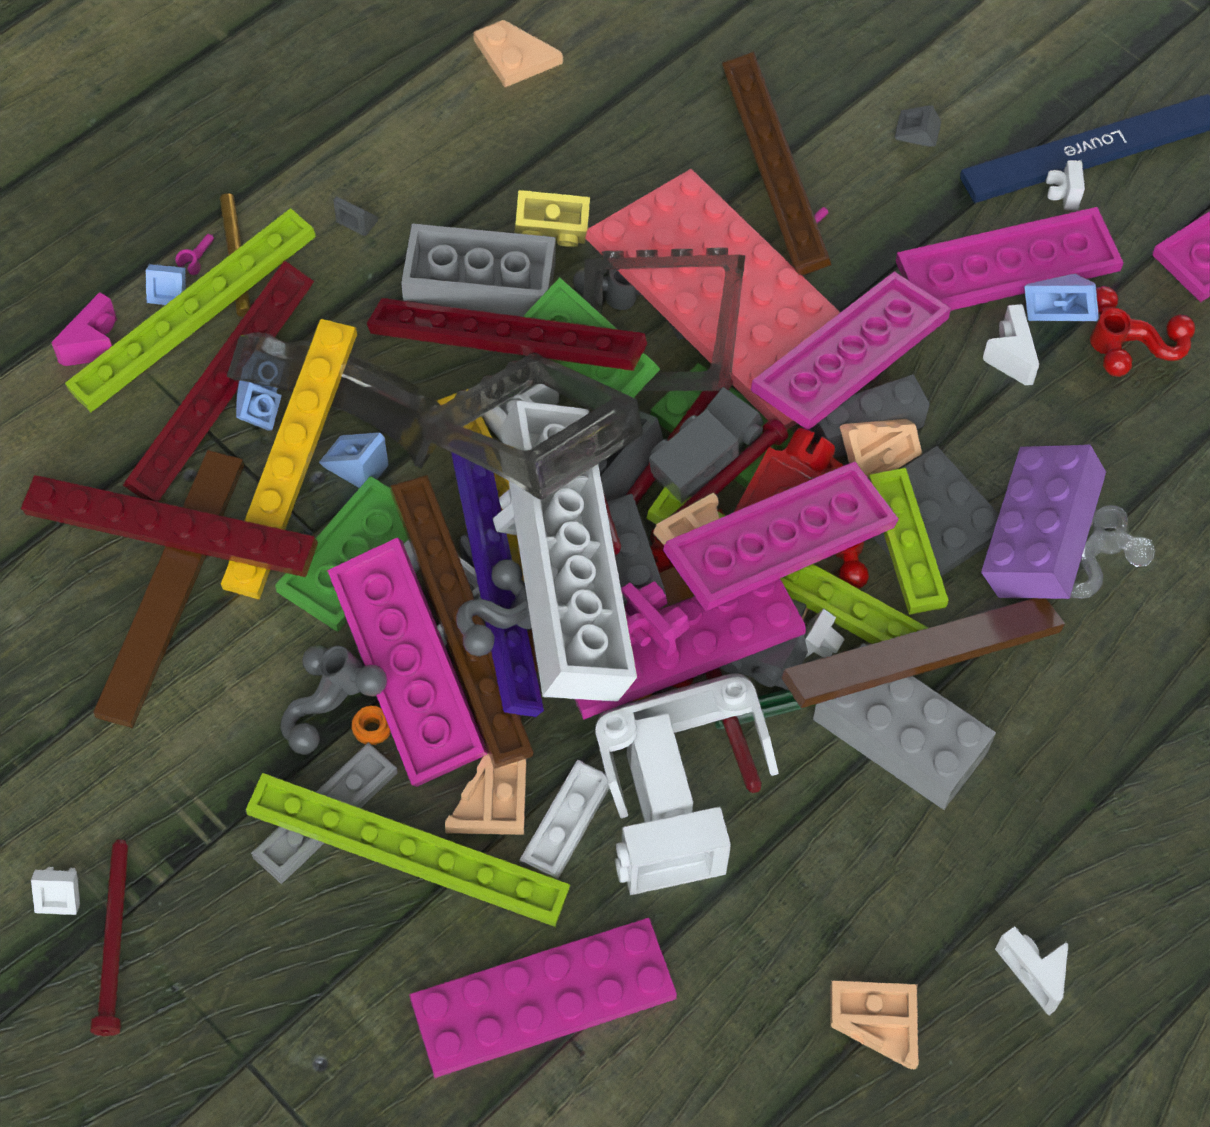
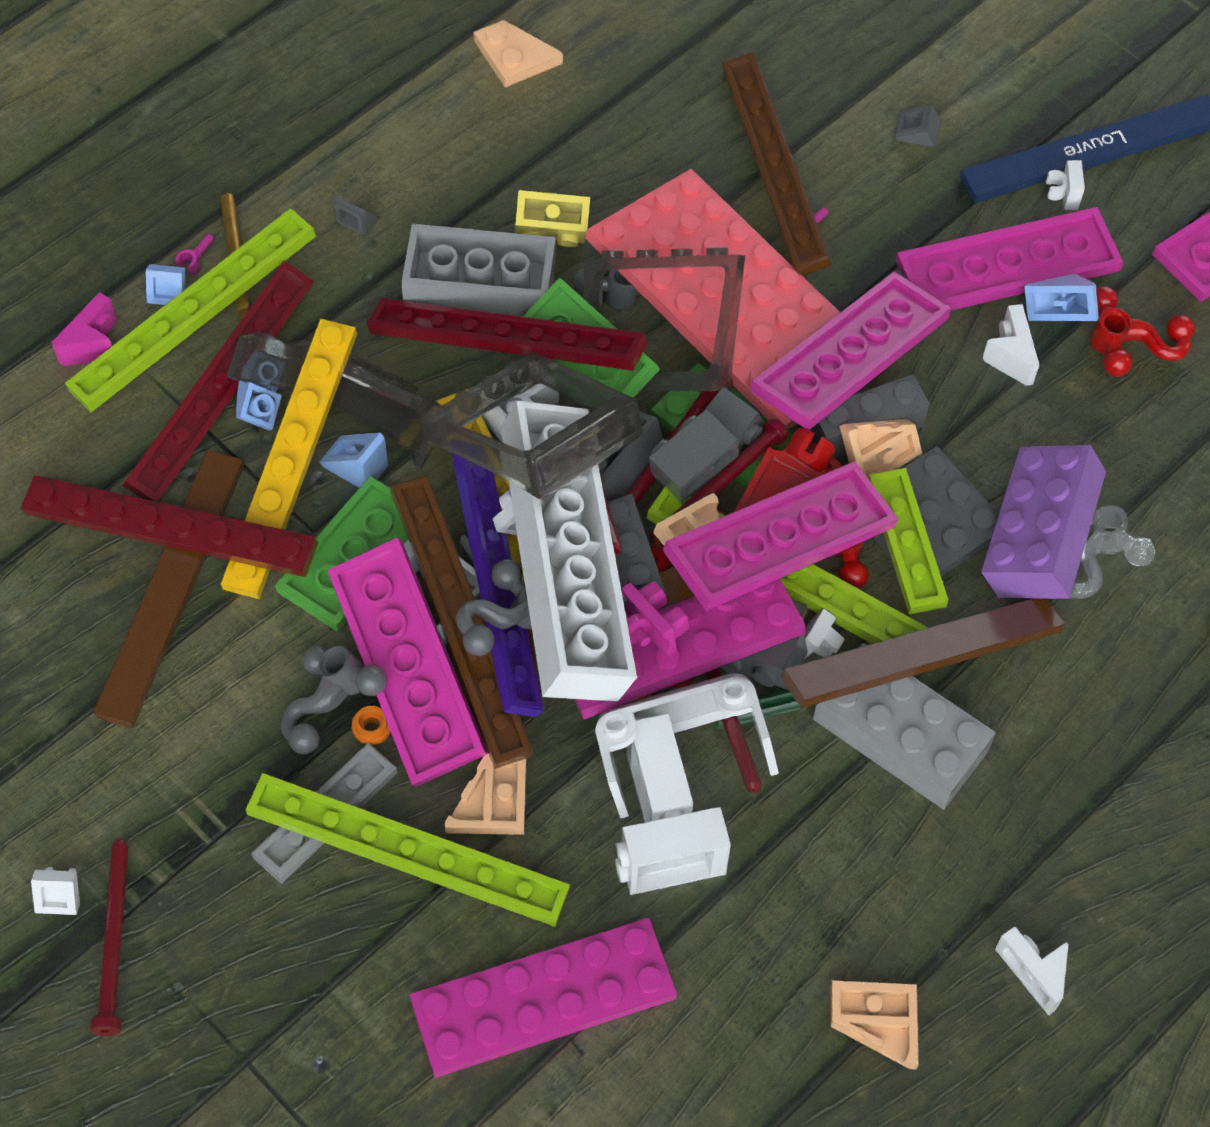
white tile [520,760,610,880] -> none

